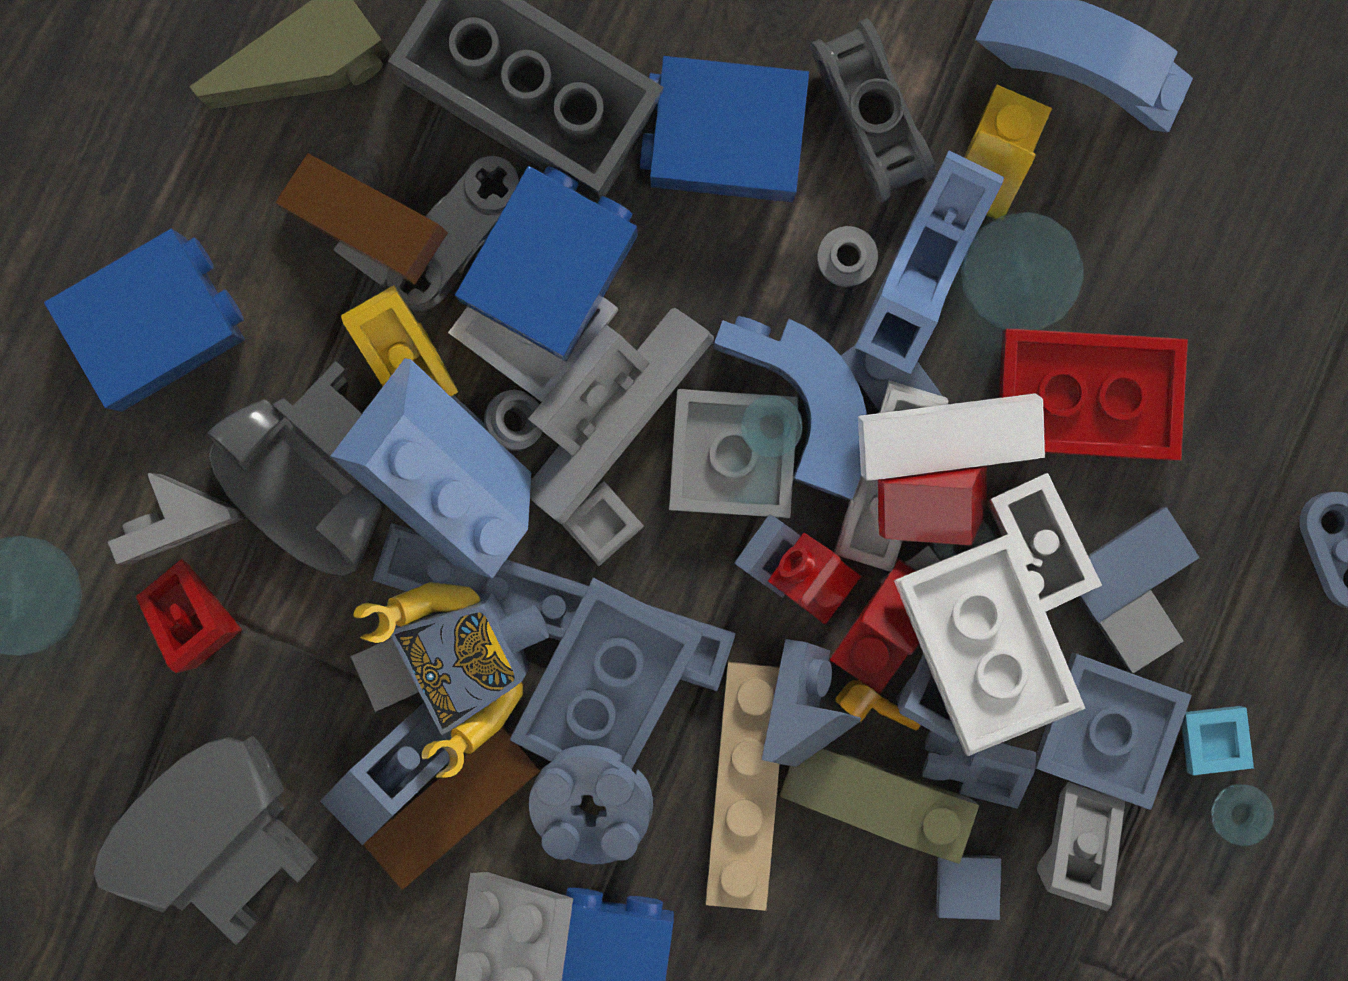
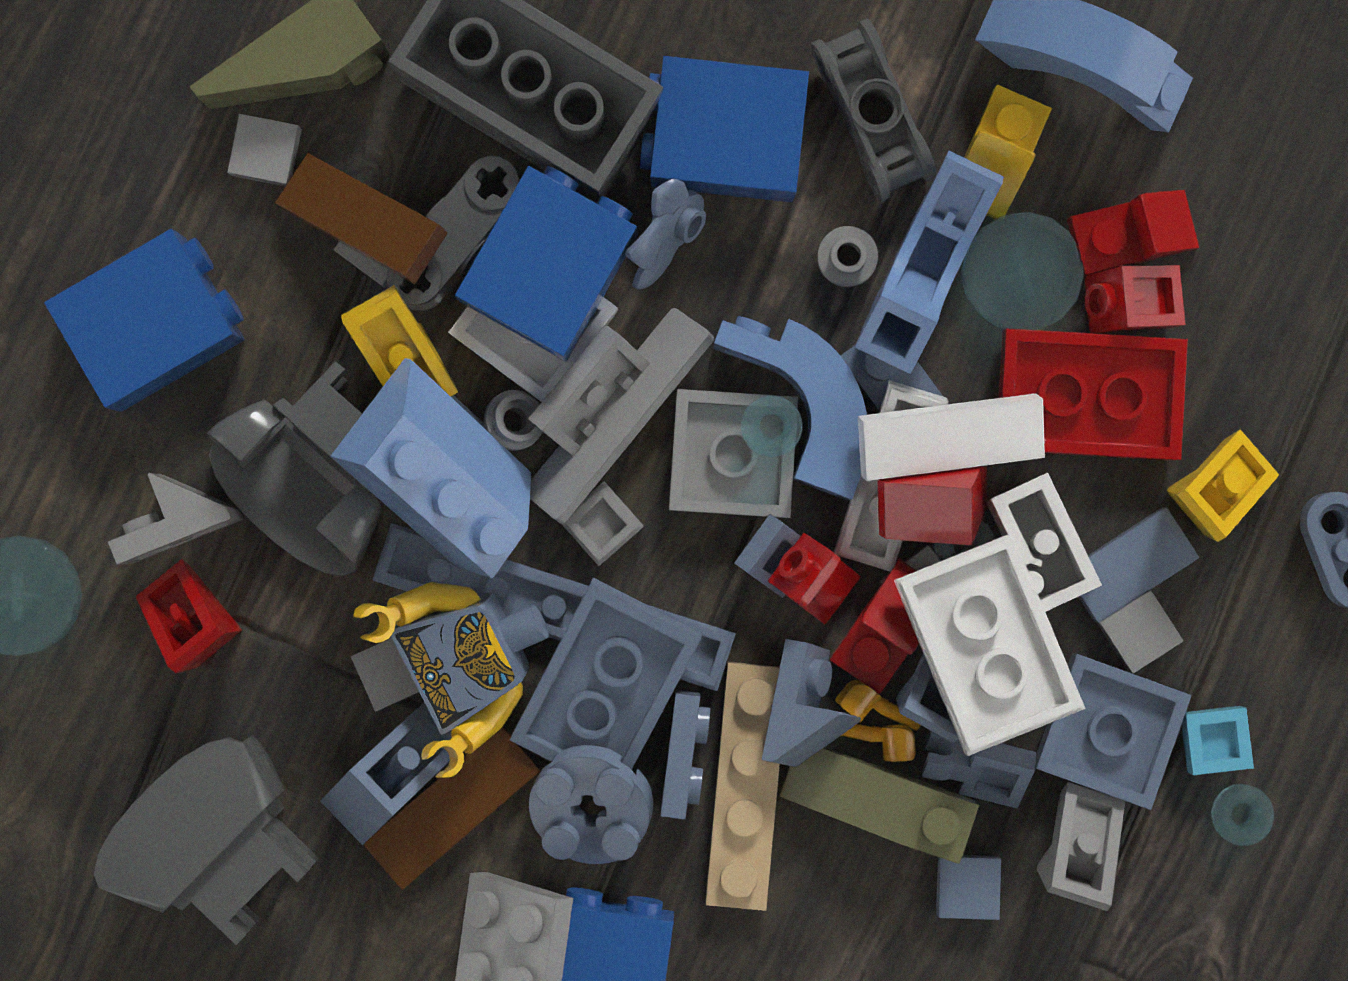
none -> light grey tile [228,114,302,186]
none -> sand blue plate [625,179,706,290]
none -> sand blue plate [661,689,710,819]
none -> light orange hand [841,724,916,762]
none -> red slope [1067,190,1199,277]
none -> red bracket [1085,265,1185,334]
none -> yellow slope [1166,430,1279,542]

